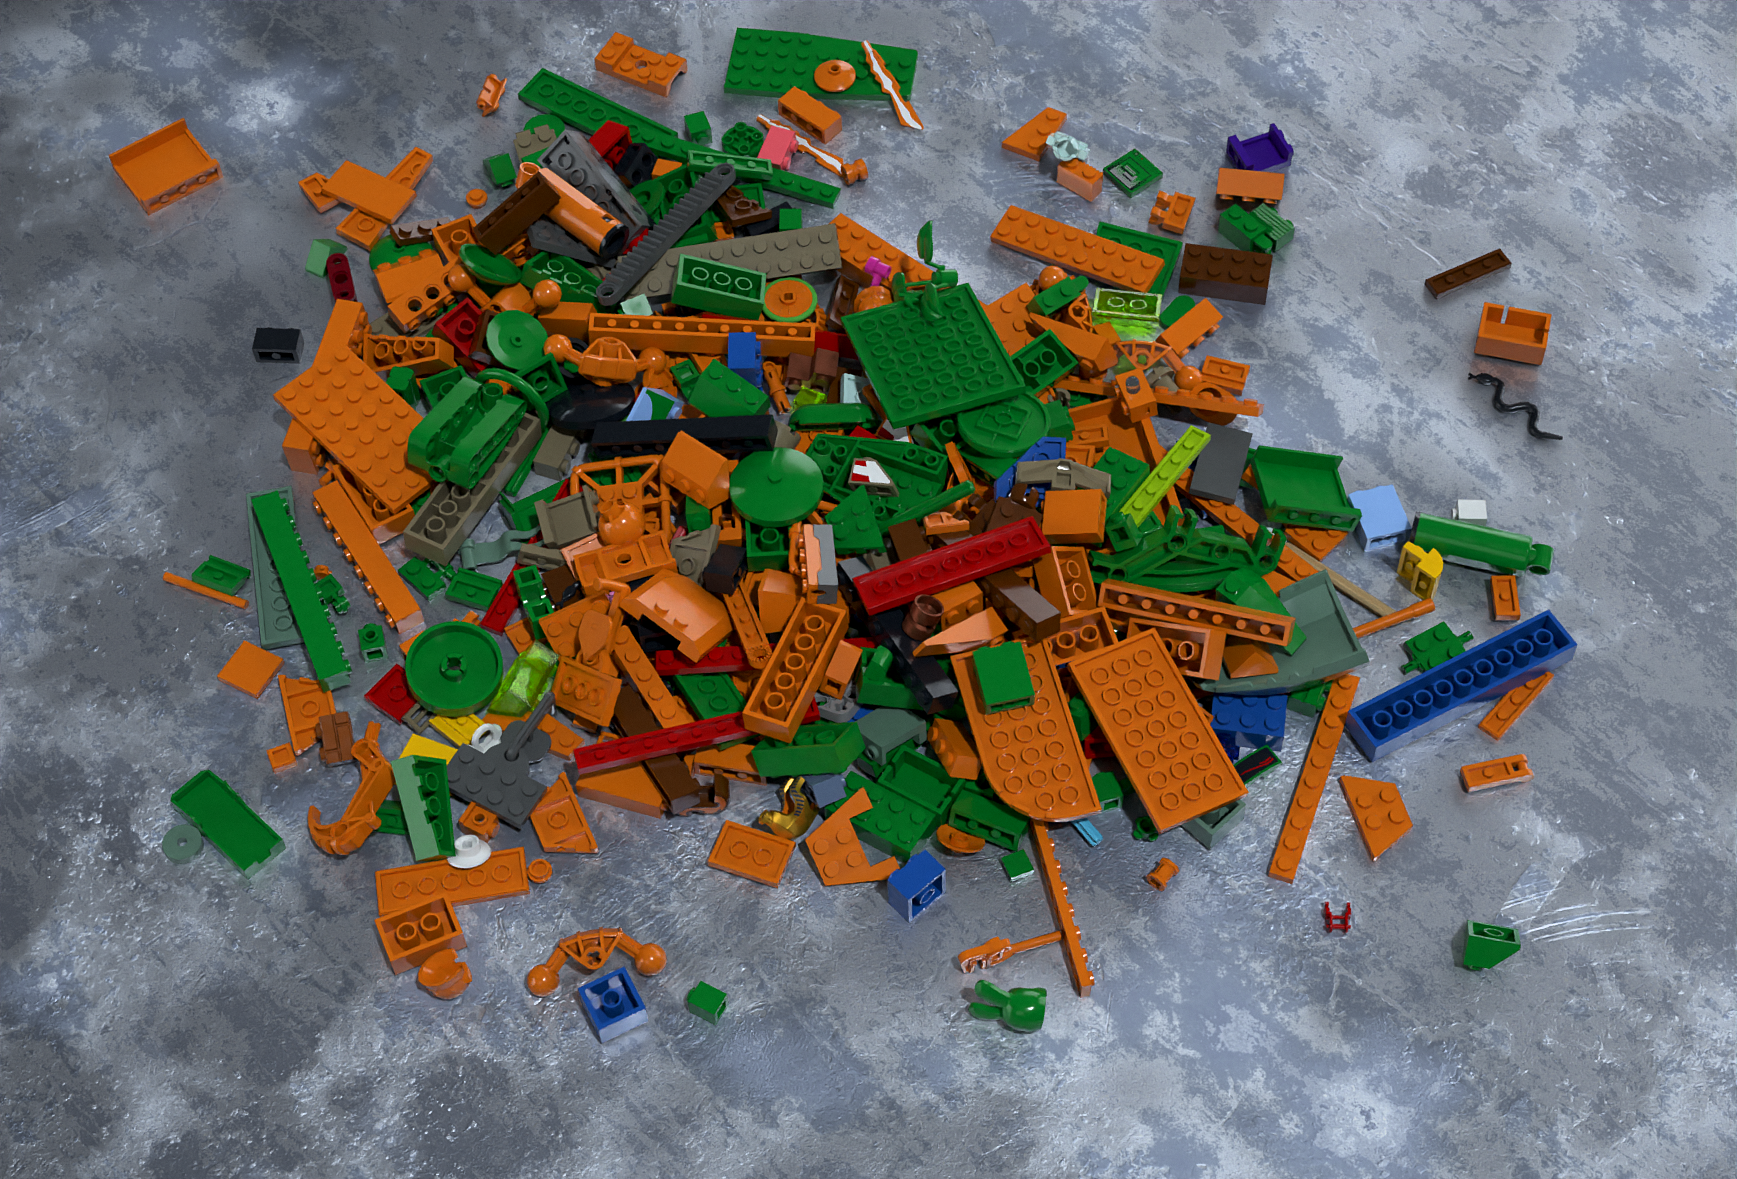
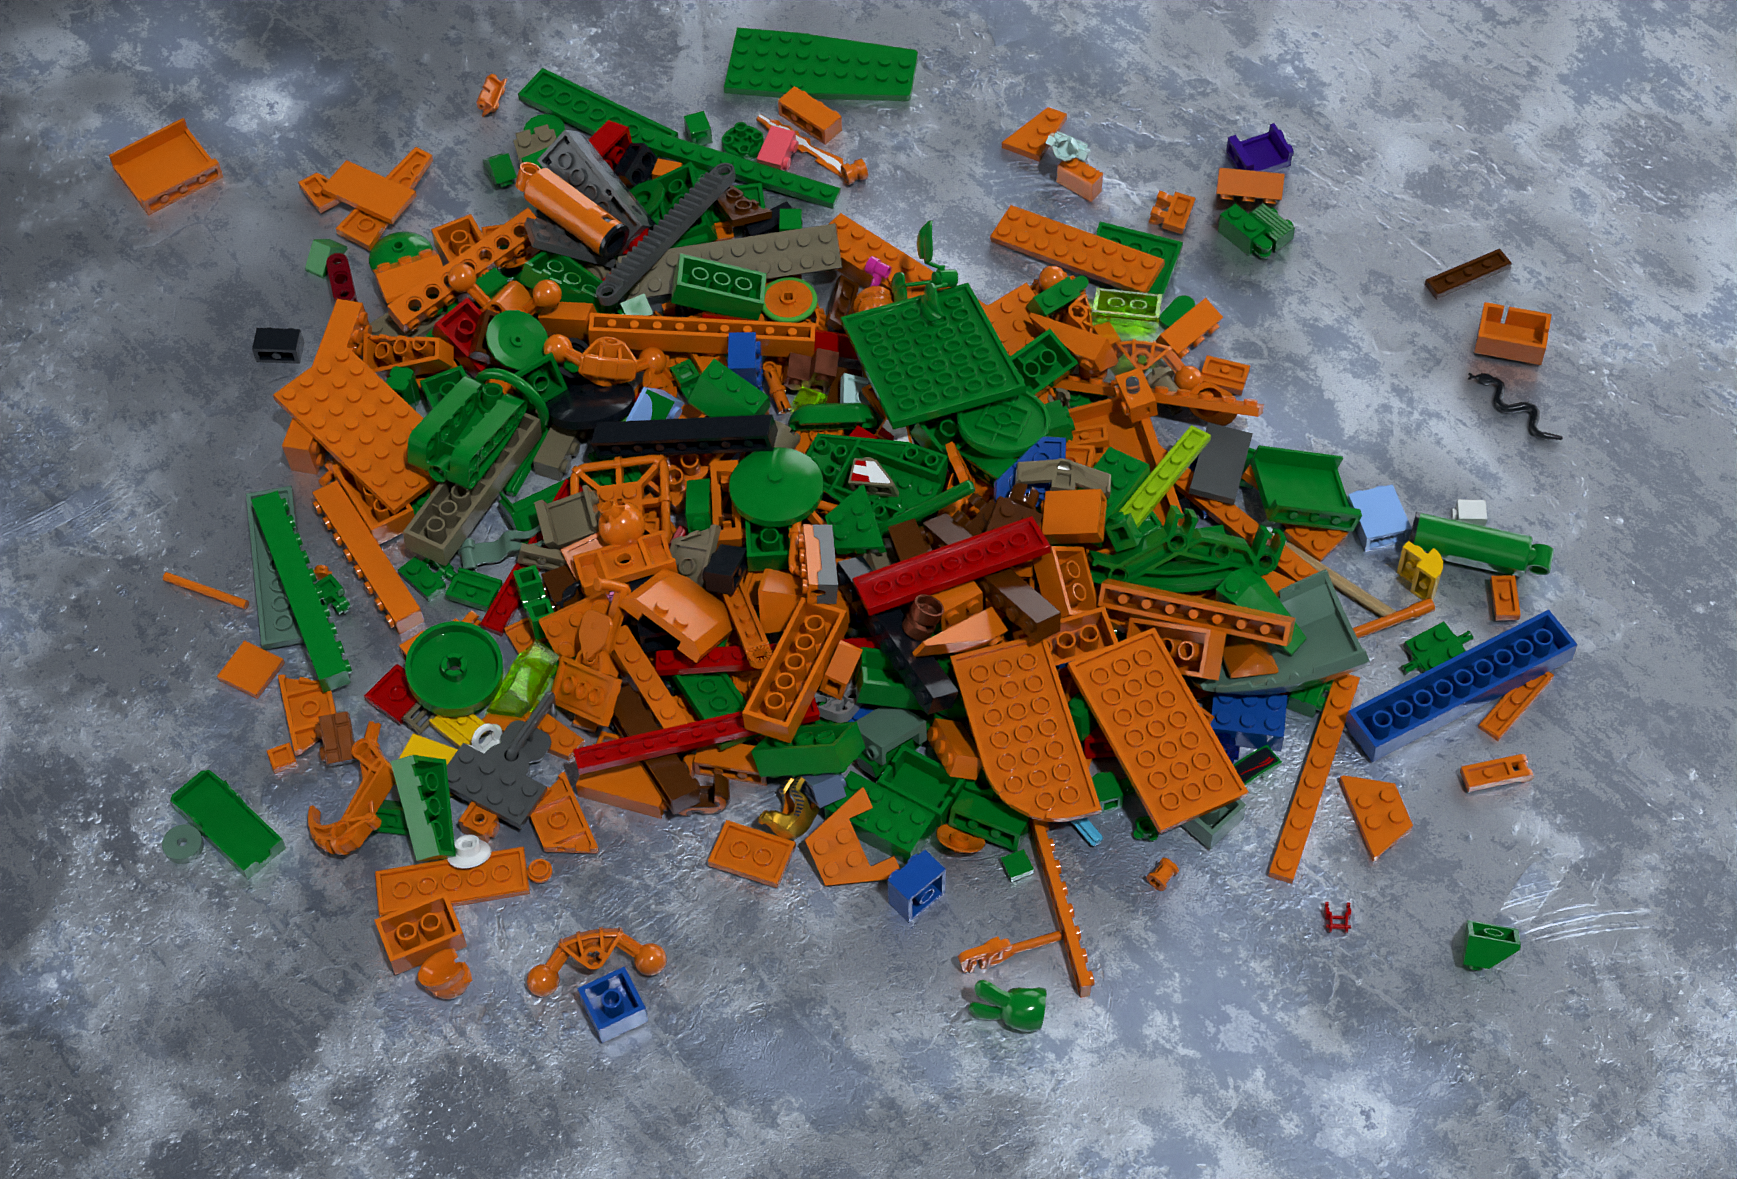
green plate [192,555,251,596] -> none
green brick [358,623,389,663] -> none
reddish brown plate [389,217,451,246] -> none
green dish [459,243,522,285] -> none
orange plate [466,189,488,209] -> none
reddish brown brick [473,171,561,255] -> none
orange piece [594,32,688,98] -> none
orange slope [662,431,730,509] -> none
green tile [686,150,773,180] -> none
green brick [687,981,729,1026] -> none
orange dish [814,60,856,92] -> none
orange sword [861,40,924,130] -> none
green brick [864,645,893,681] -> none
green piece [898,290,924,310] -> none
orange tile [921,511,969,535] -> none
green brick [972,641,1035,715] -> none
tile [1103,148,1163,198] -> none
reddish brown brick [1178,243,1273,305] -> none

